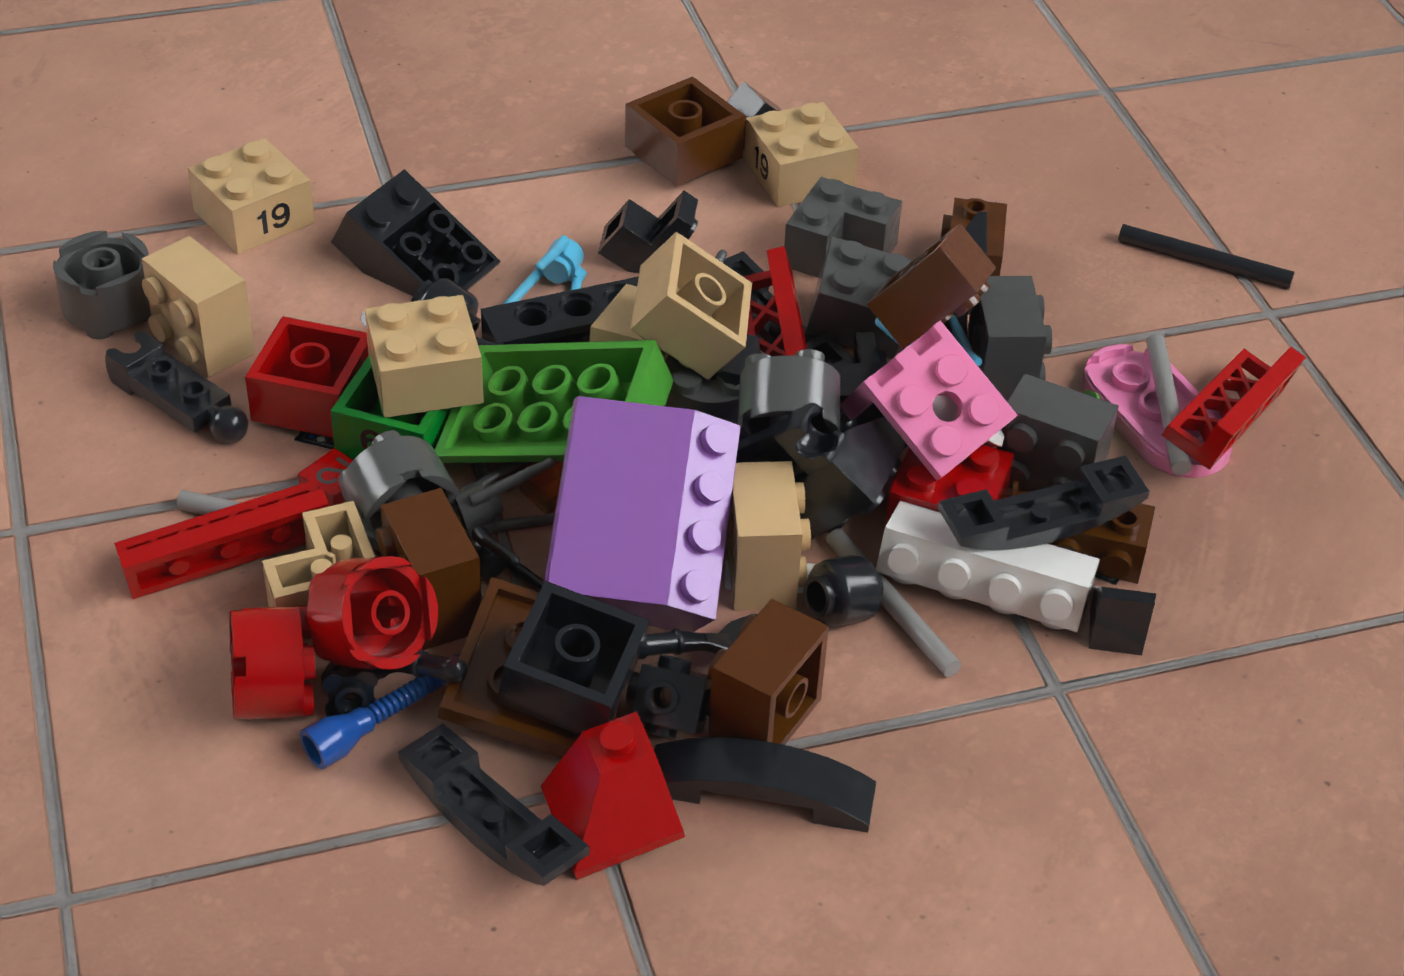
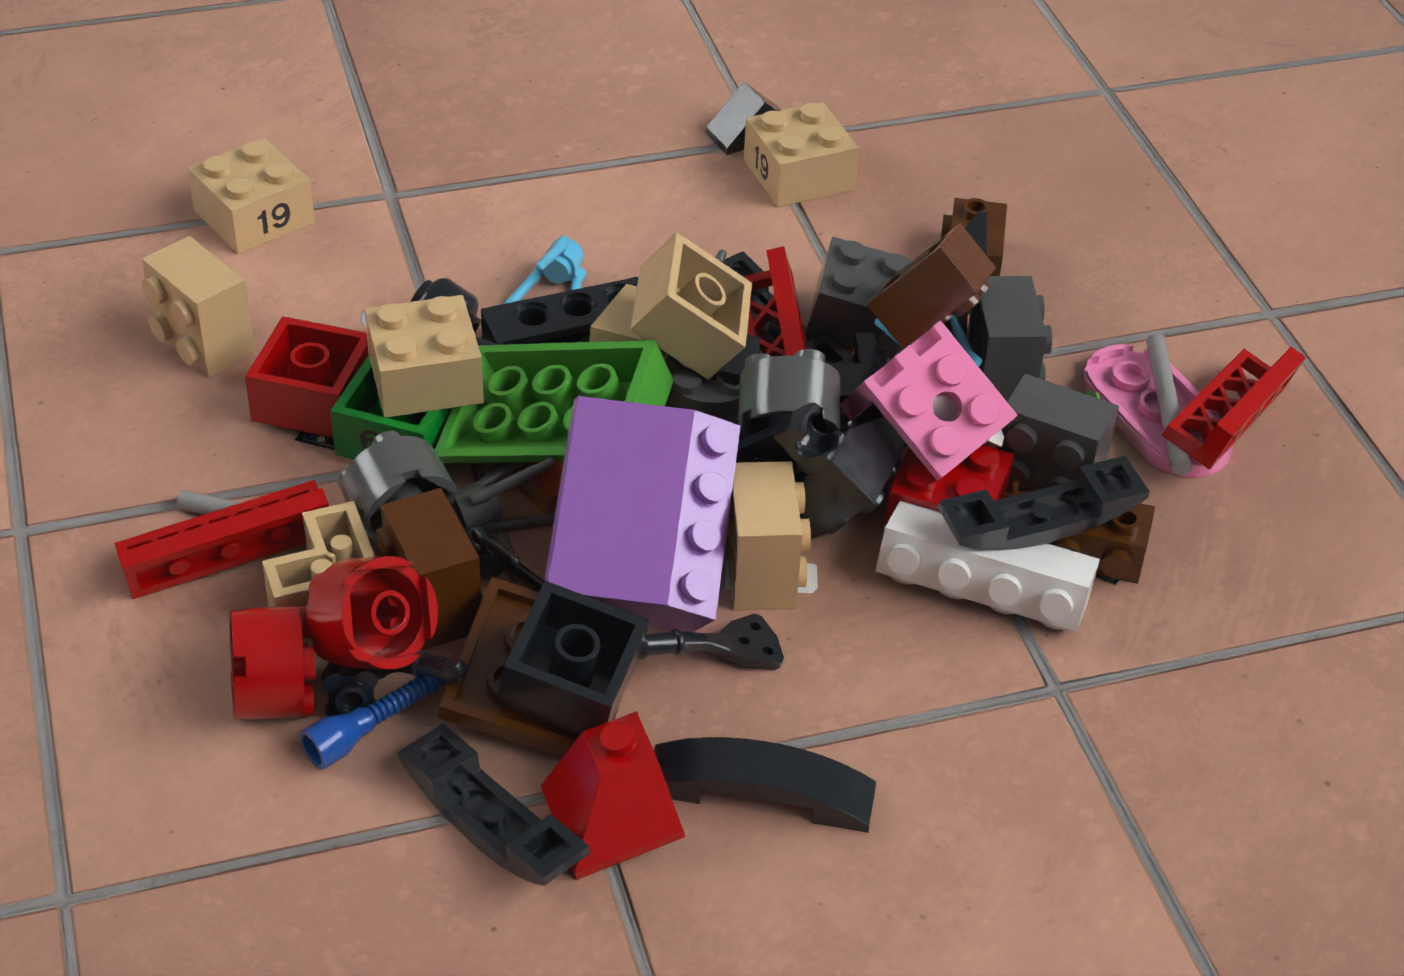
dark grey brick [53,231,151,339] -> none
black plate [105,331,249,444] -> none
red tile [298,448,353,506] -> none
black slope [331,169,501,296] -> none
black brick [598,190,698,273] -> none
reddish brown brick [625,76,745,187] -> none
black brick [626,655,712,738] -> none
reddish brown brick [706,599,829,745] -> none
dark grey brick [784,177,902,278] -> none
black head [803,555,884,628] -> none
light grey bar [826,528,961,677] -> none
black slope [1089,585,1156,655] -> none
black bar [1118,224,1295,289] -> none

